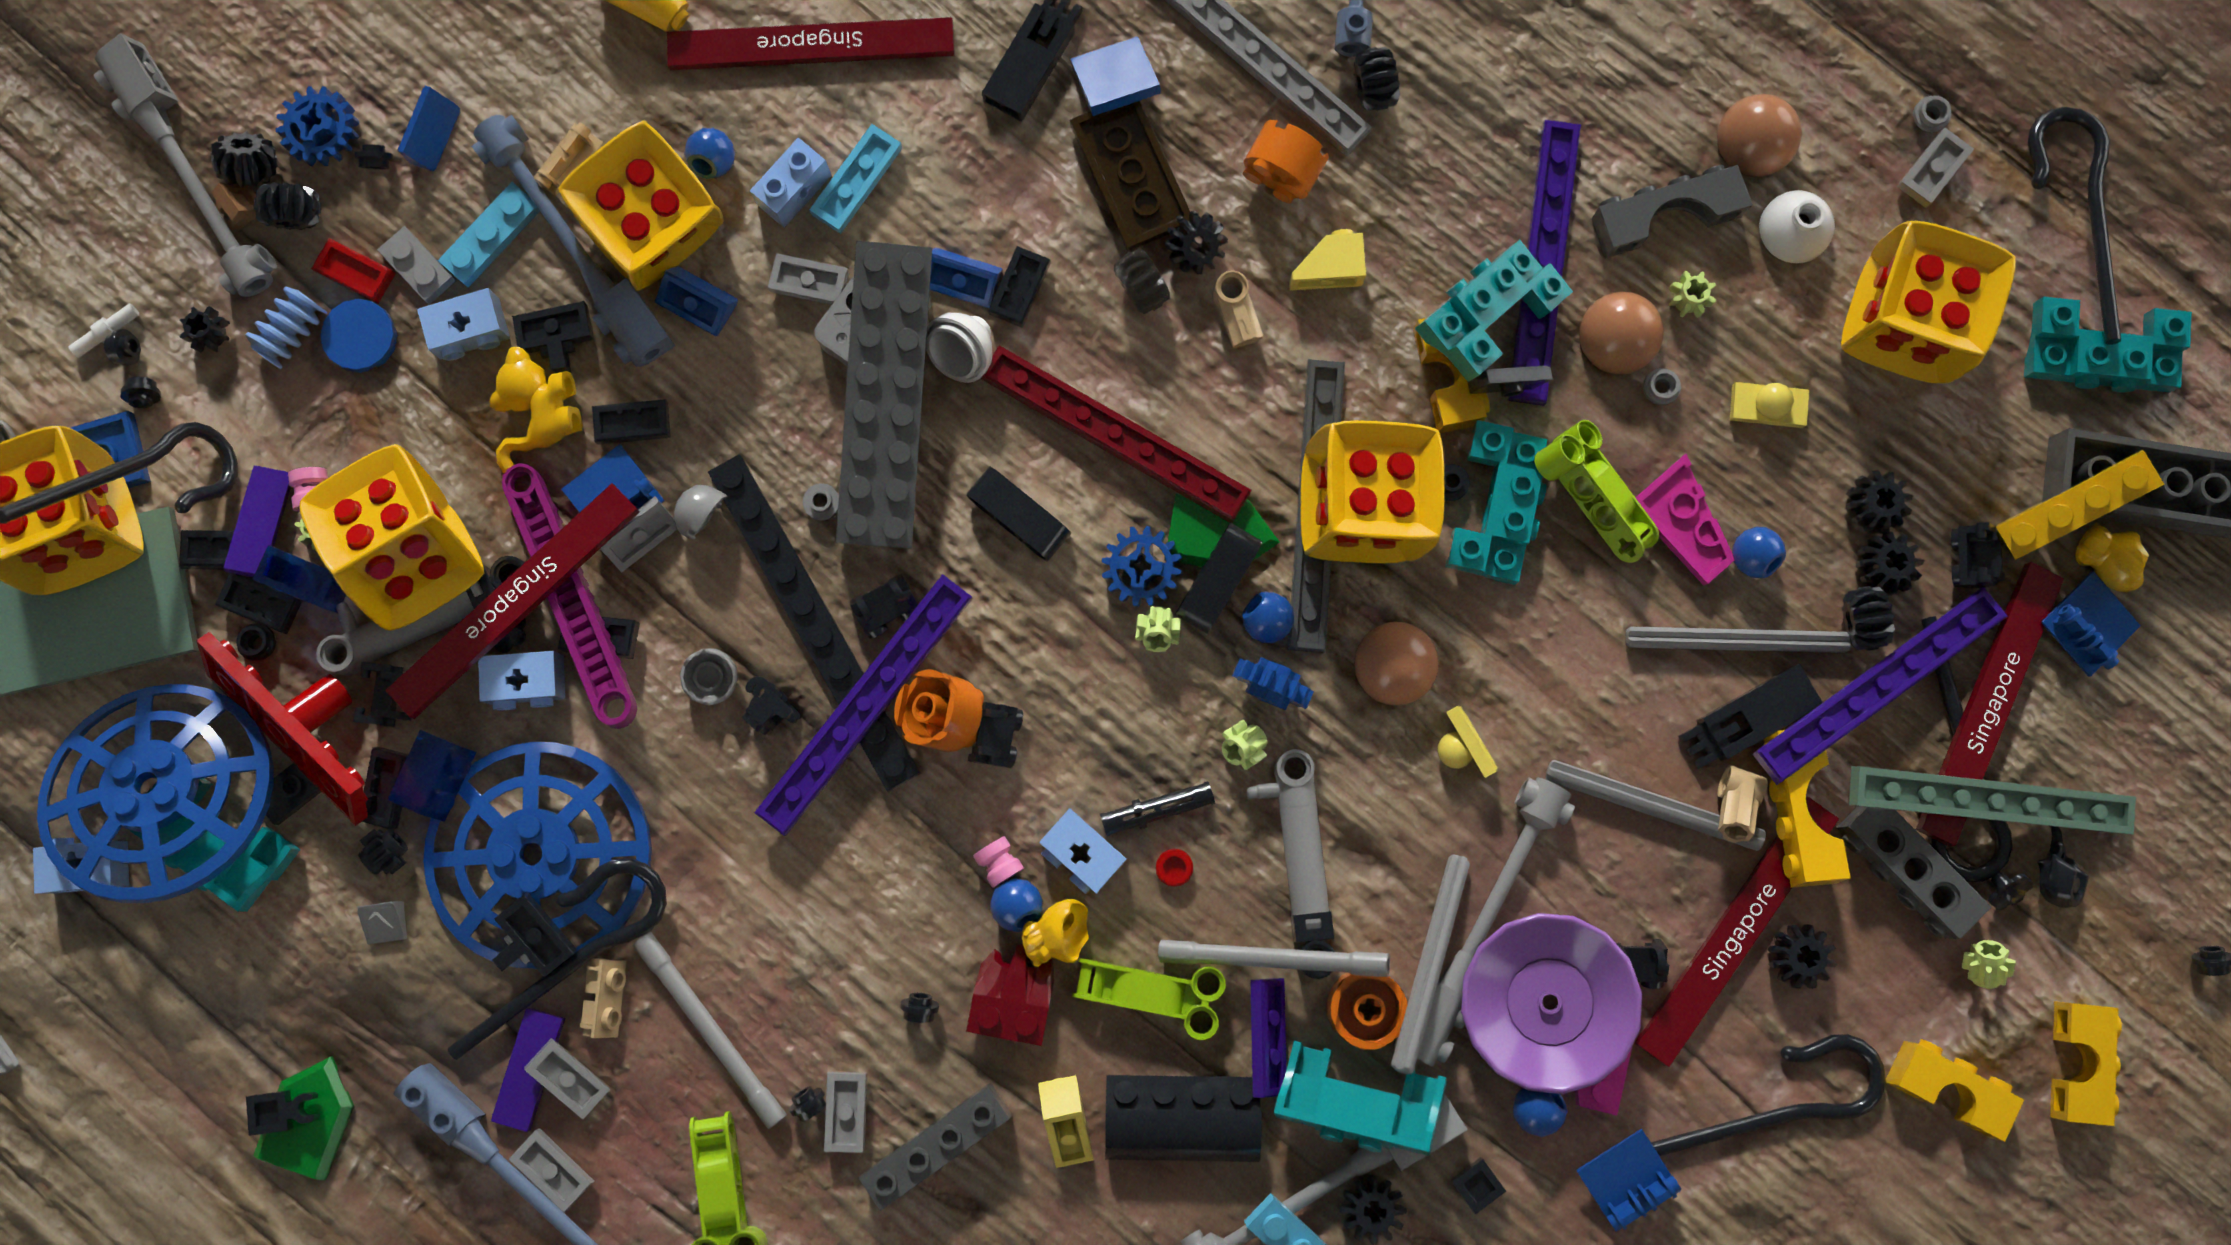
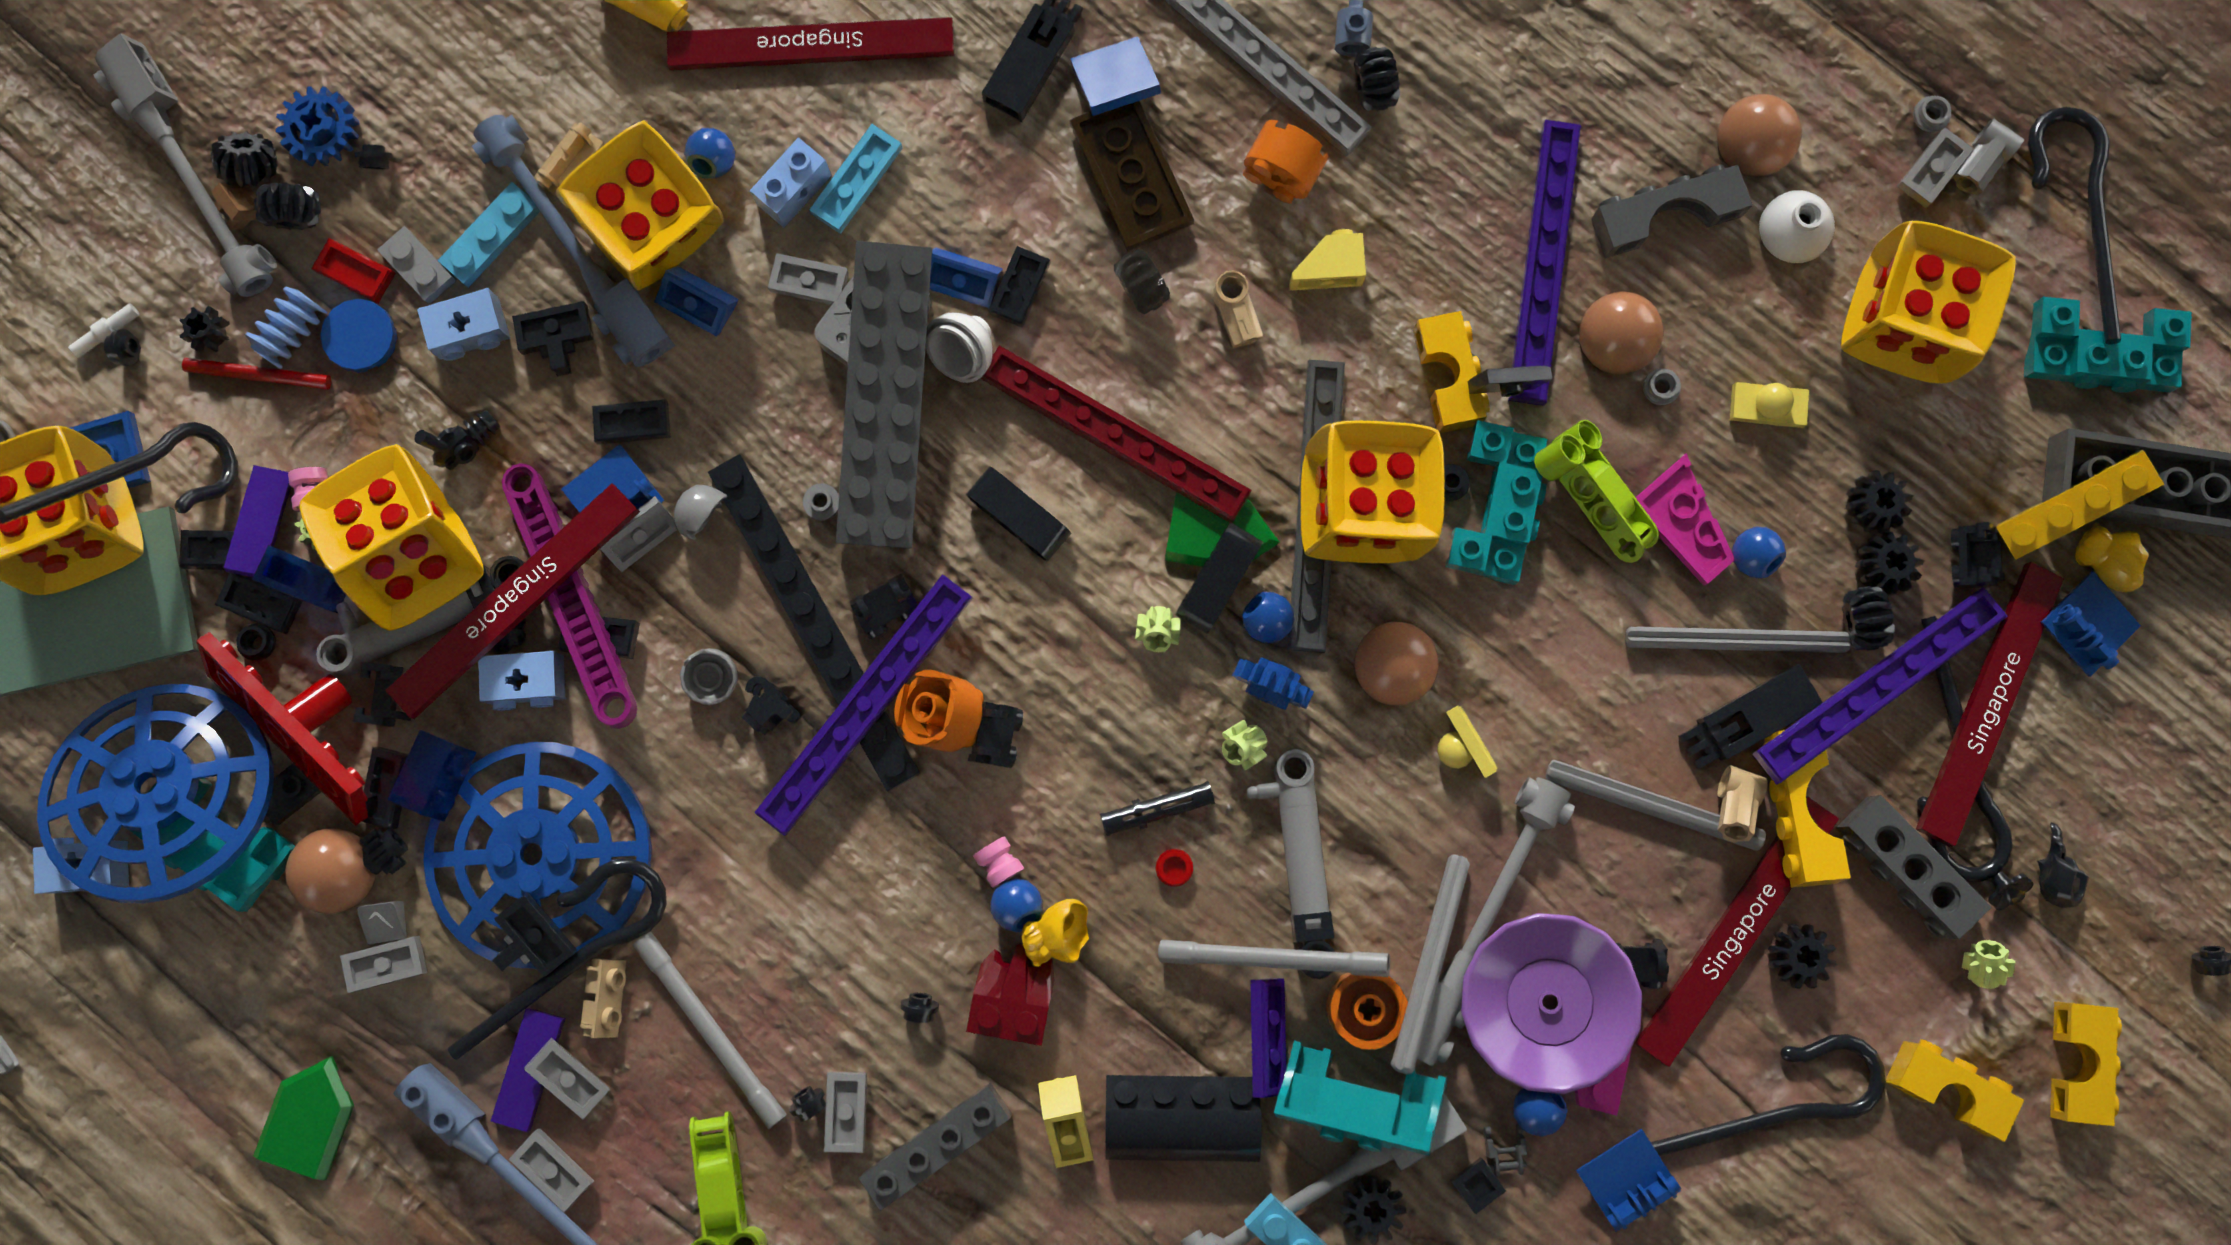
black plate [120,377,161,408] -> none
black plate [246,1090,320,1136] -> none
blue slope [398,85,460,171] -> none
yellow animal [490,347,583,474] -> none
light blue brick [1039,808,1127,894] -> none
lime piece [1072,958,1226,1040] -> none
blue gear [1101,526,1183,607] -> none
black gear [1165,210,1228,275] -> none
teal bracket [1415,240,1573,382] -> none
yellowish green gear [1669,271,1716,318] -> none
sand green plate [1849,766,2136,835] -> none
none -> red bar [182,357,332,390]
none -> nougat piece [285,828,376,914]
none -> light grey plate [340,936,427,993]
none -> black piece [414,410,501,471]
none -> dark grey piece [1484,1124,1527,1177]
none -> light grey piece [1952,118,2024,195]

